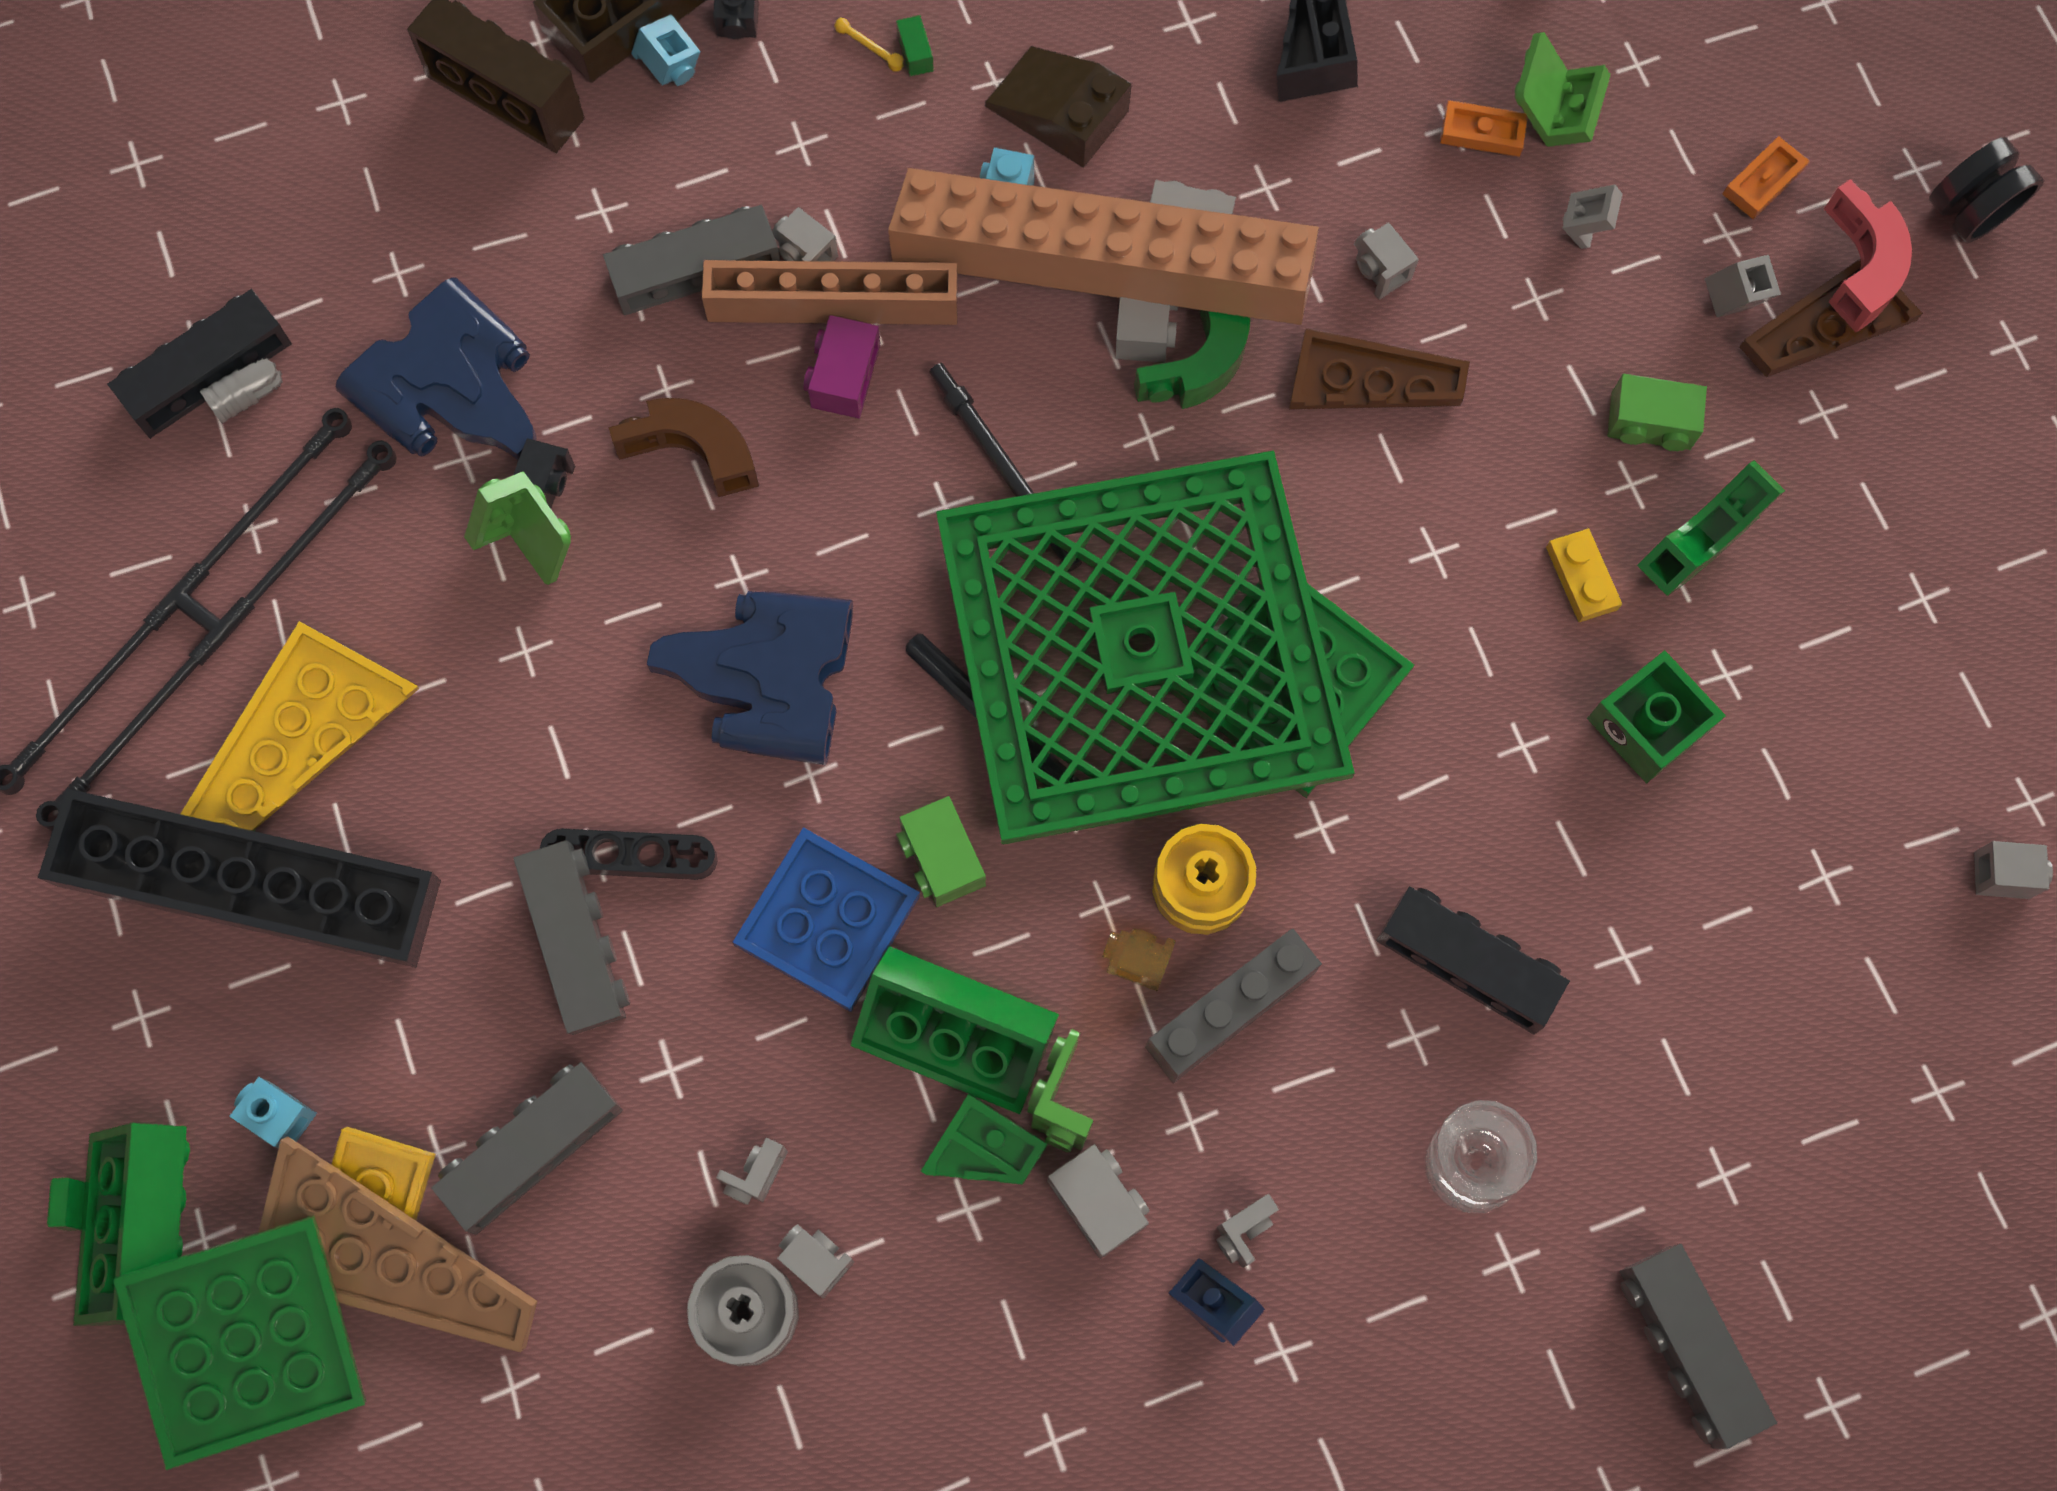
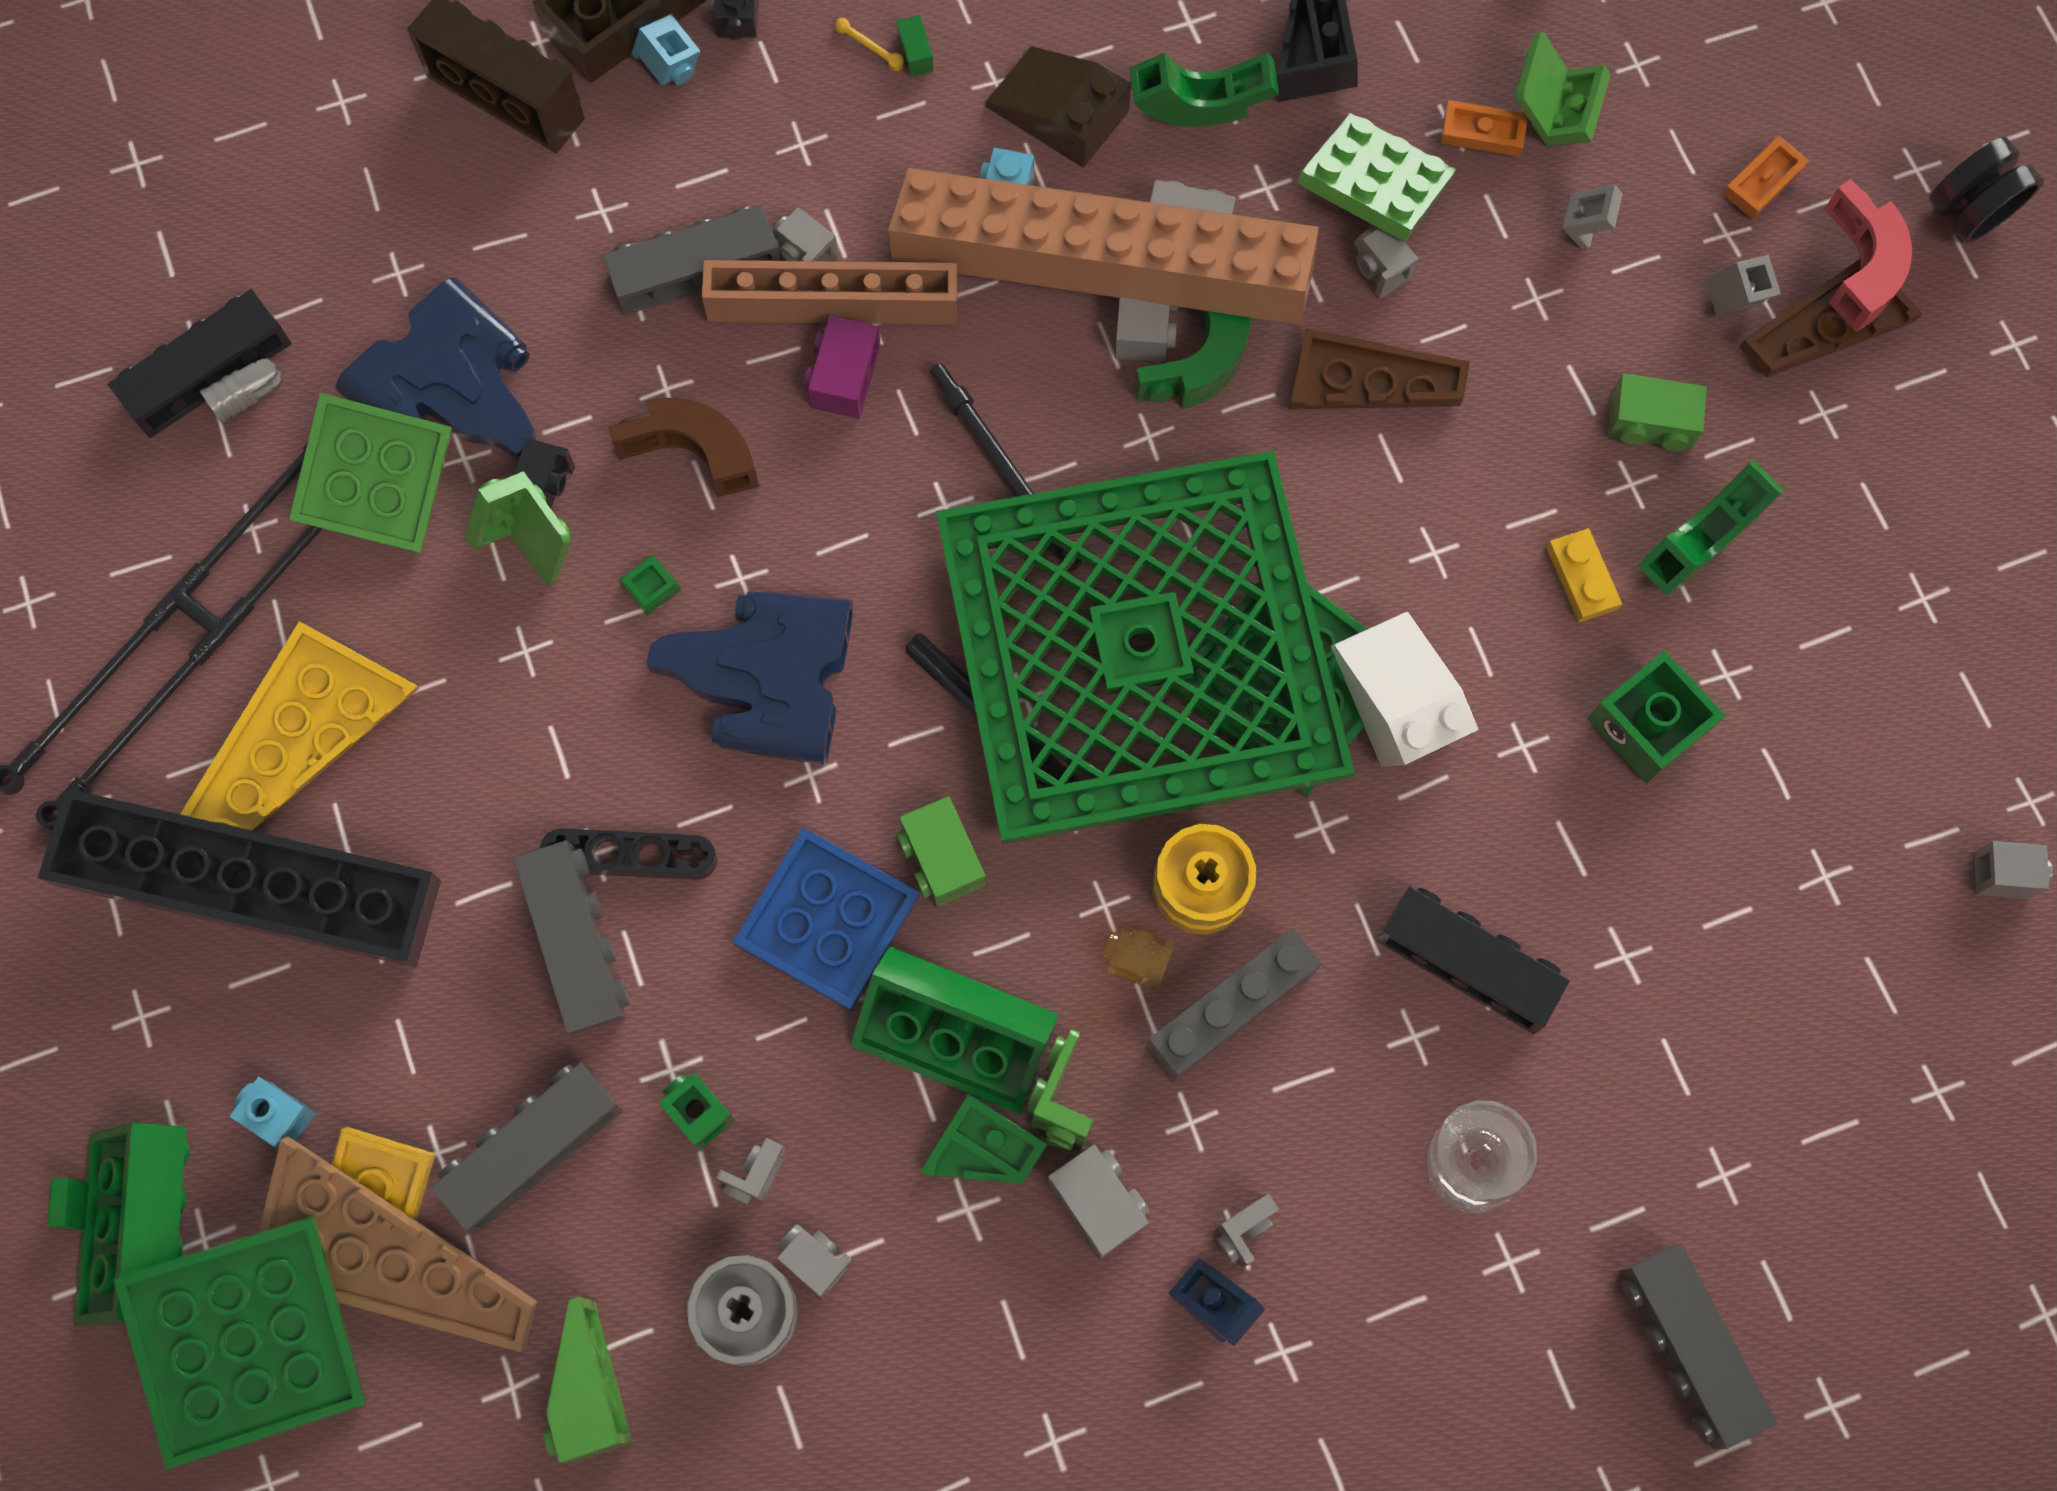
none -> bright green plate [289,393,453,553]
none -> bright green slope [543,1297,633,1463]
none -> green tile [619,554,681,616]
none -> green brick [658,1072,735,1151]
none -> green arch [1129,52,1279,127]
none -> plate [1297,113,1456,242]
none -> white slope [1331,612,1479,768]

